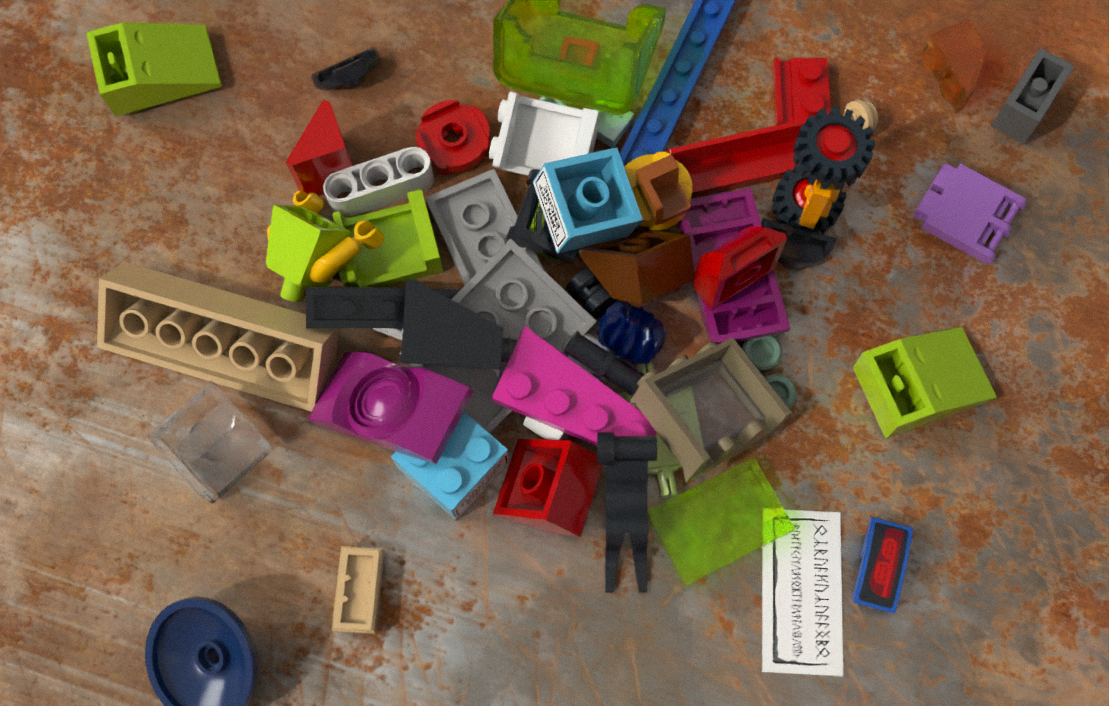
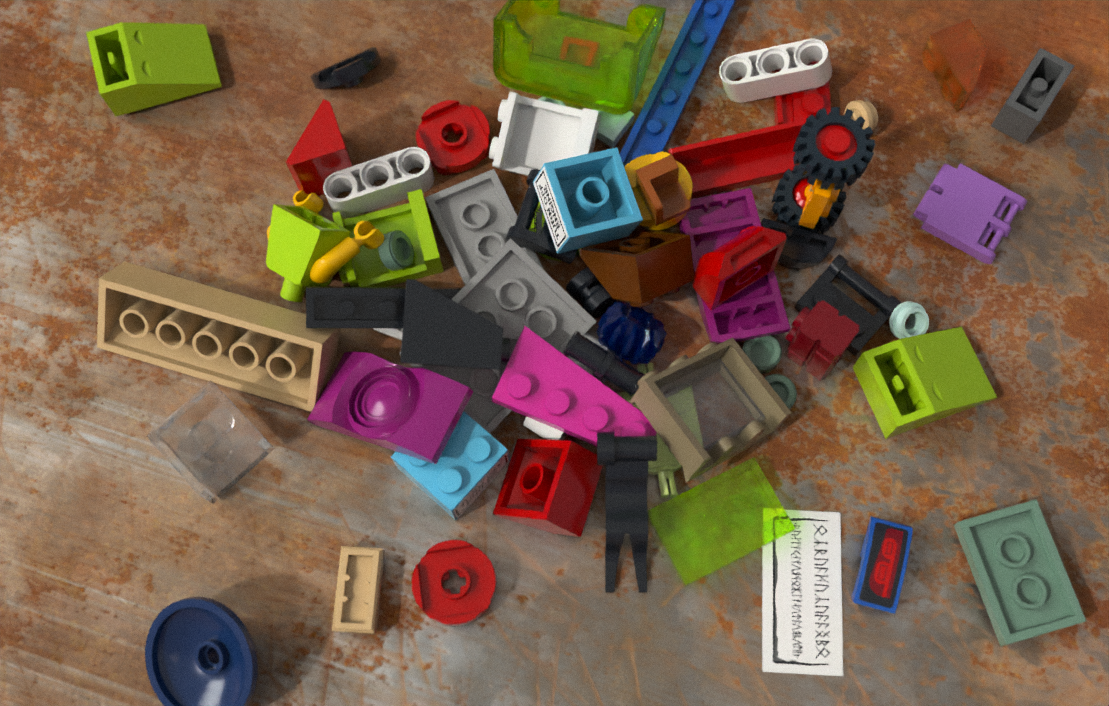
none -> sand green tile [378,230,414,271]
none -> red plate [412,540,497,626]
none -> white beam [719,39,832,103]
none -> dark red brick [785,300,860,381]
none -> black plate [794,254,902,356]
none -> light aqua plate [889,301,929,339]
none -> sand green plate [954,499,1086,647]

